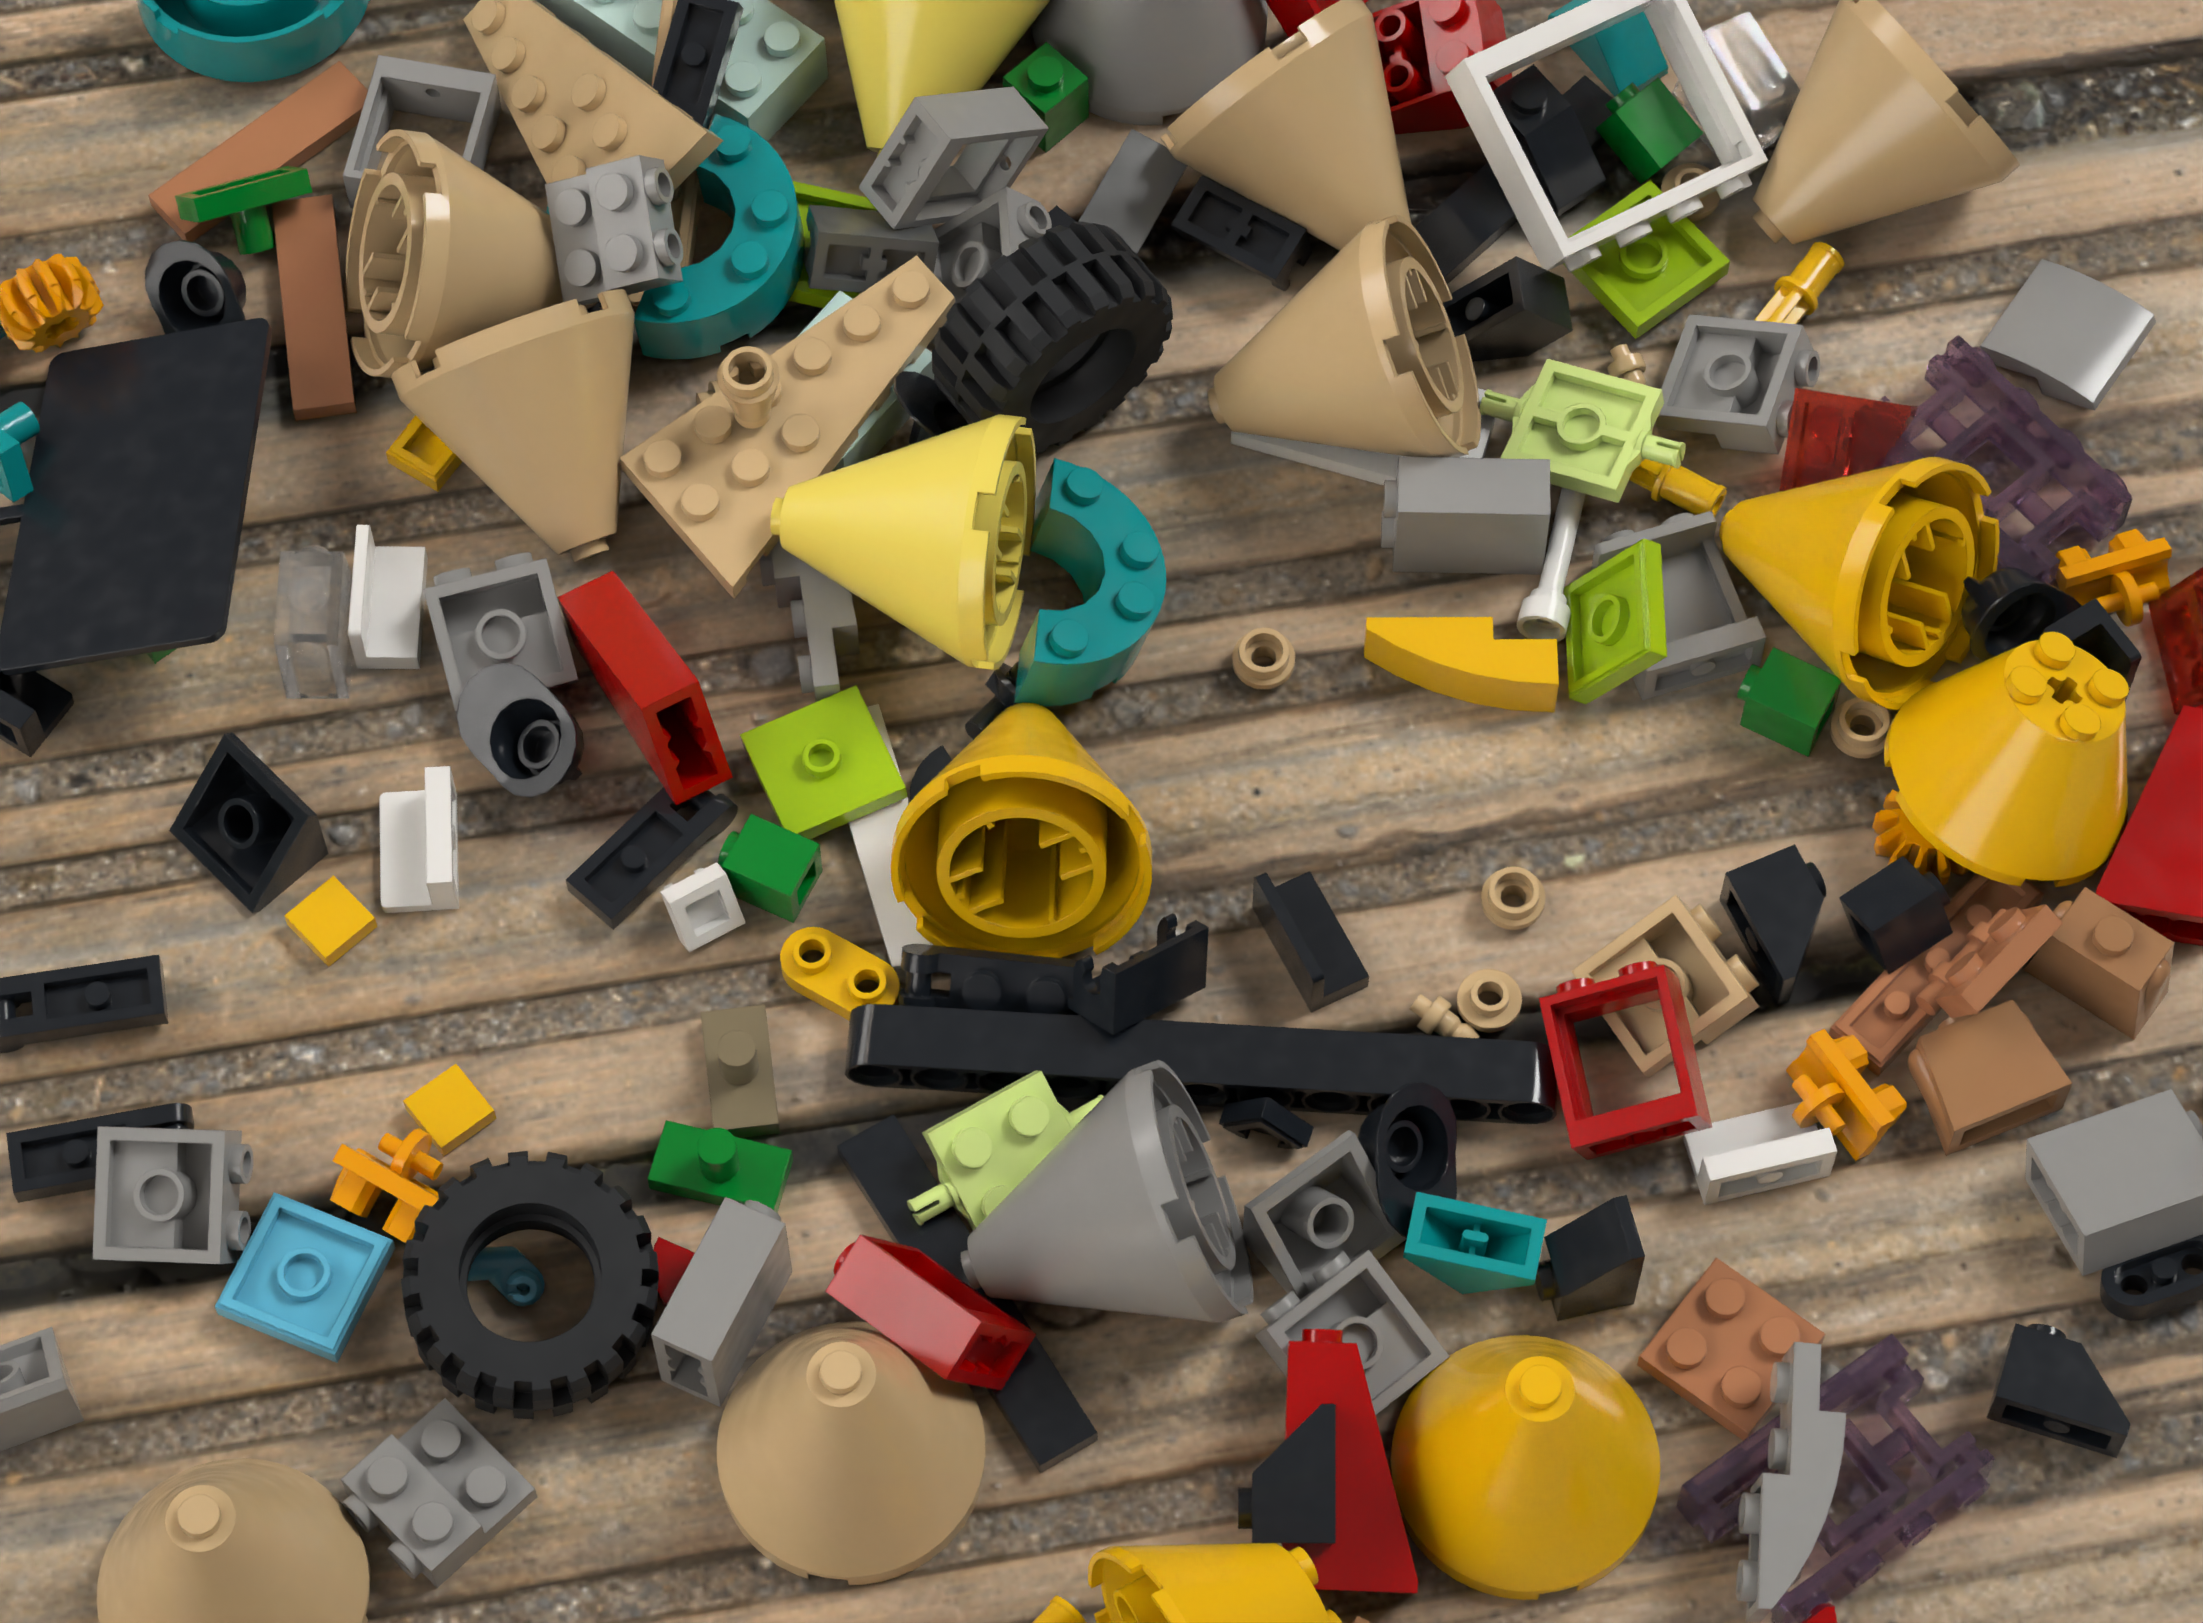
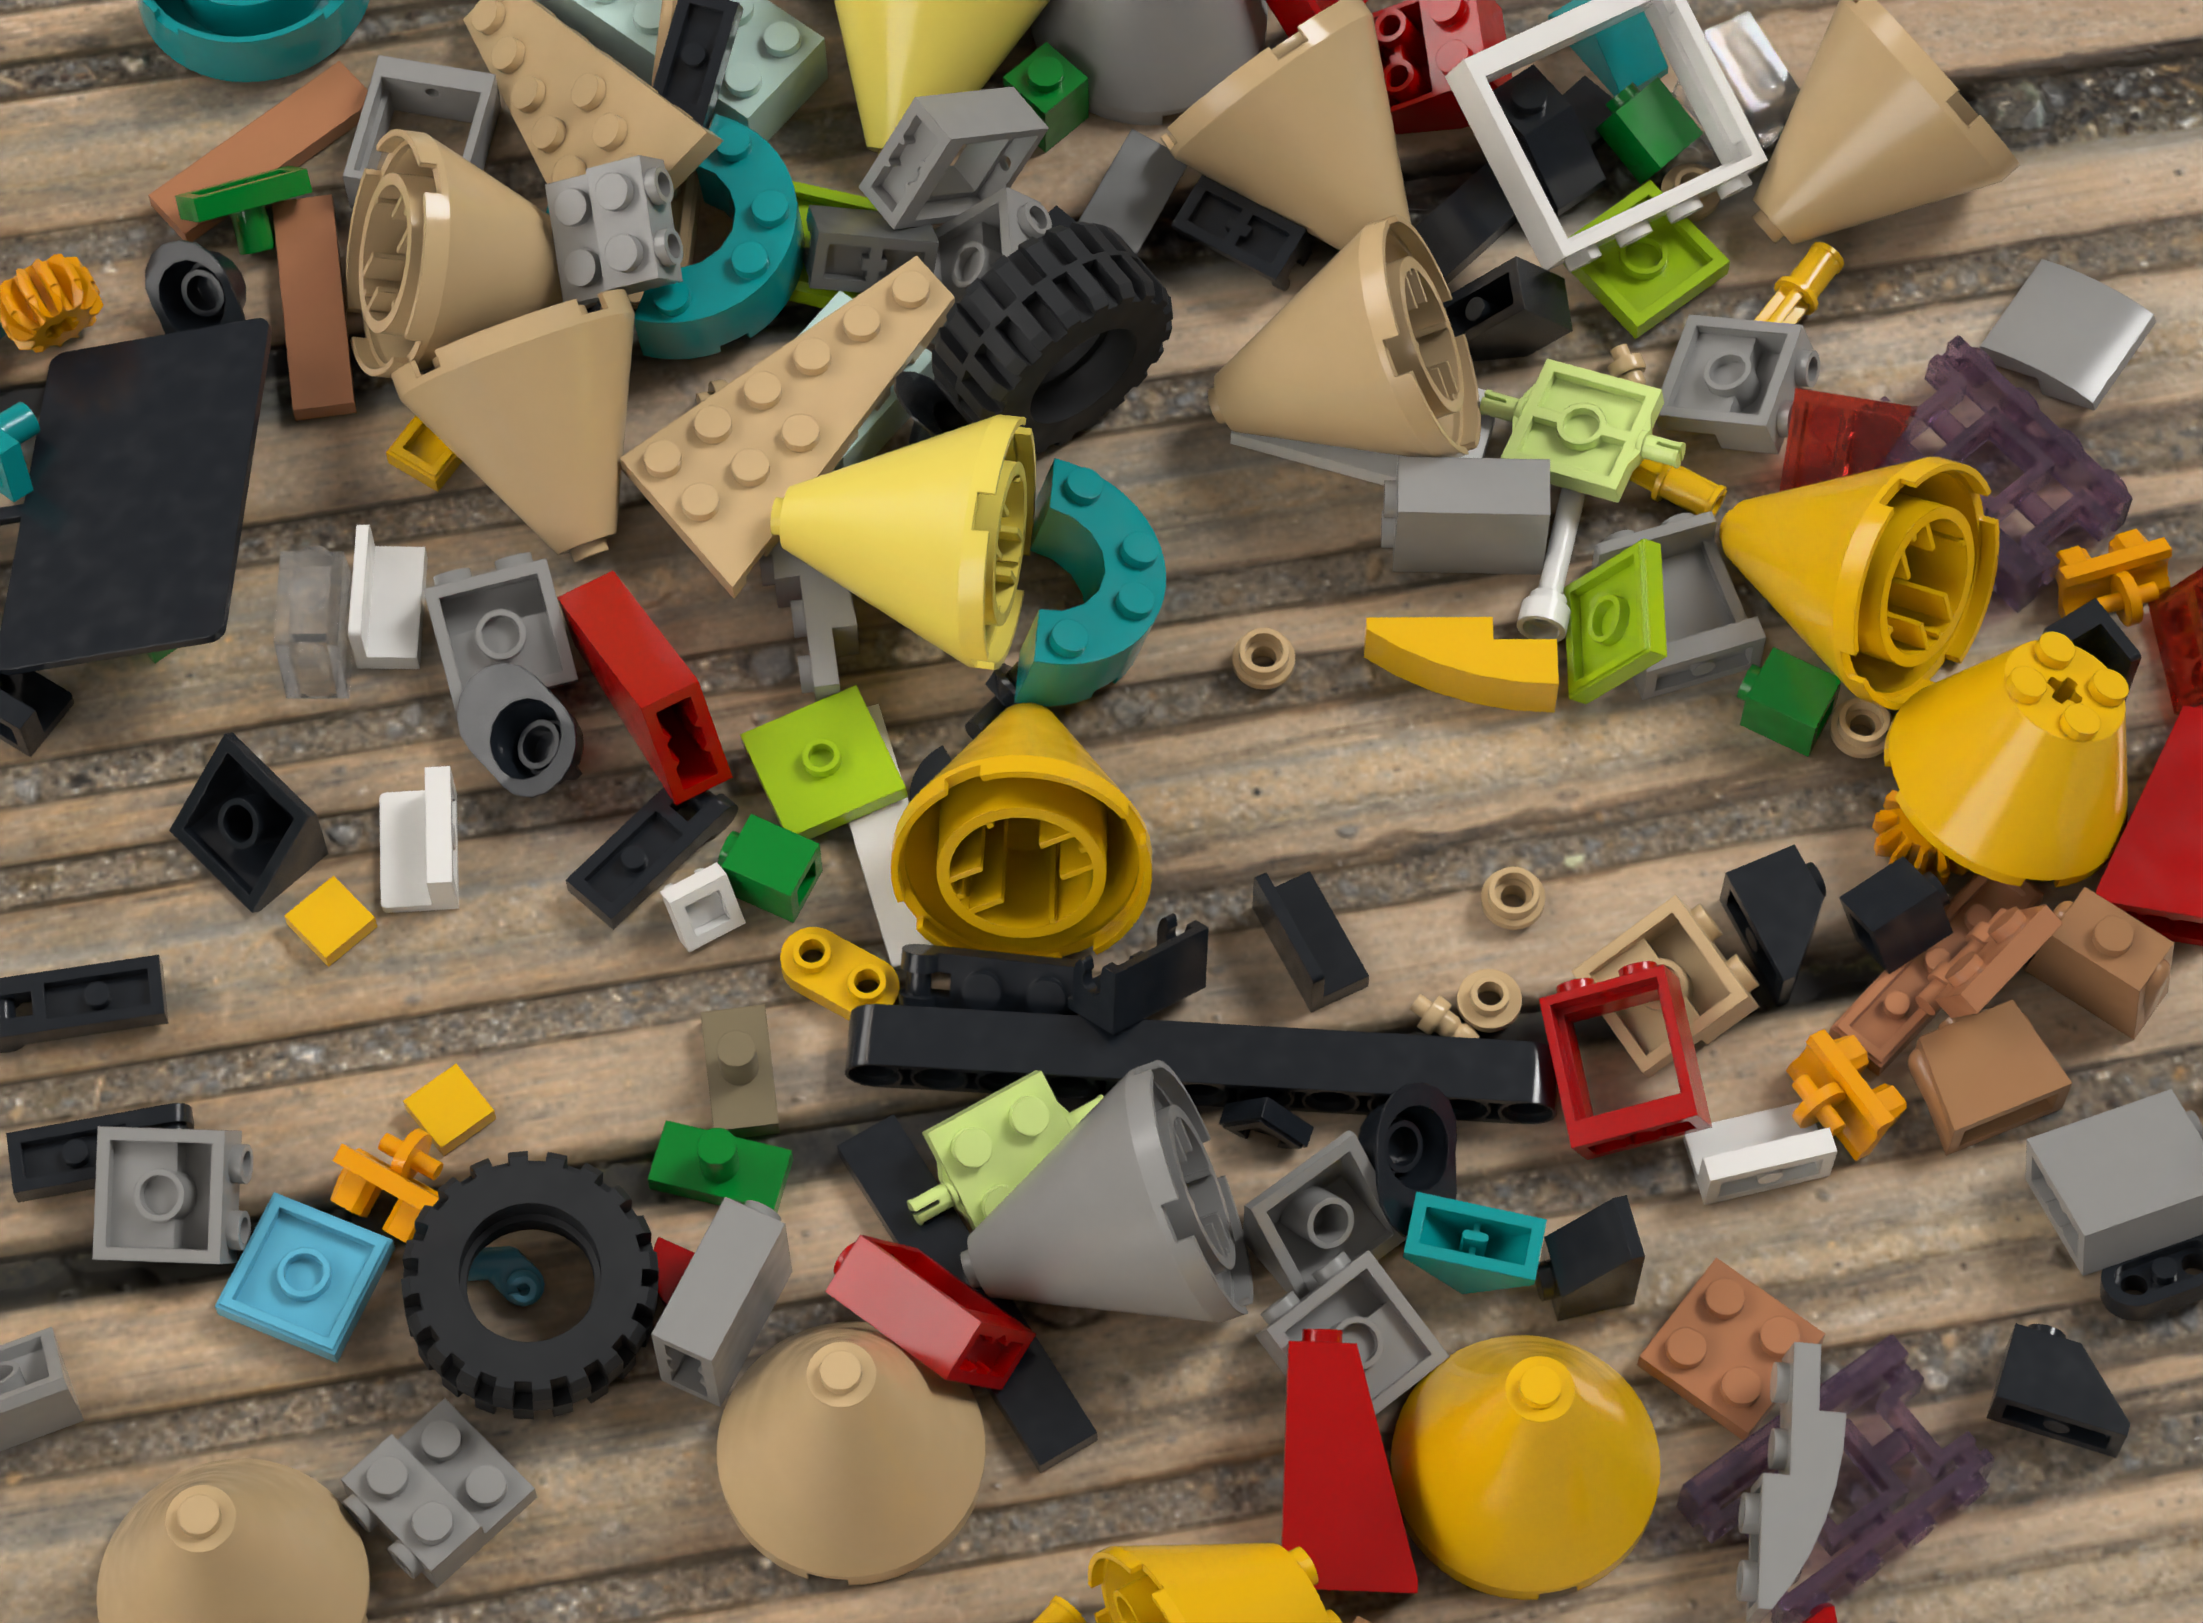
tan cone [717,346,780,429] -> none
black slope [1238,1404,1336,1544] -> none
black piece [1961,567,2082,661] -> none

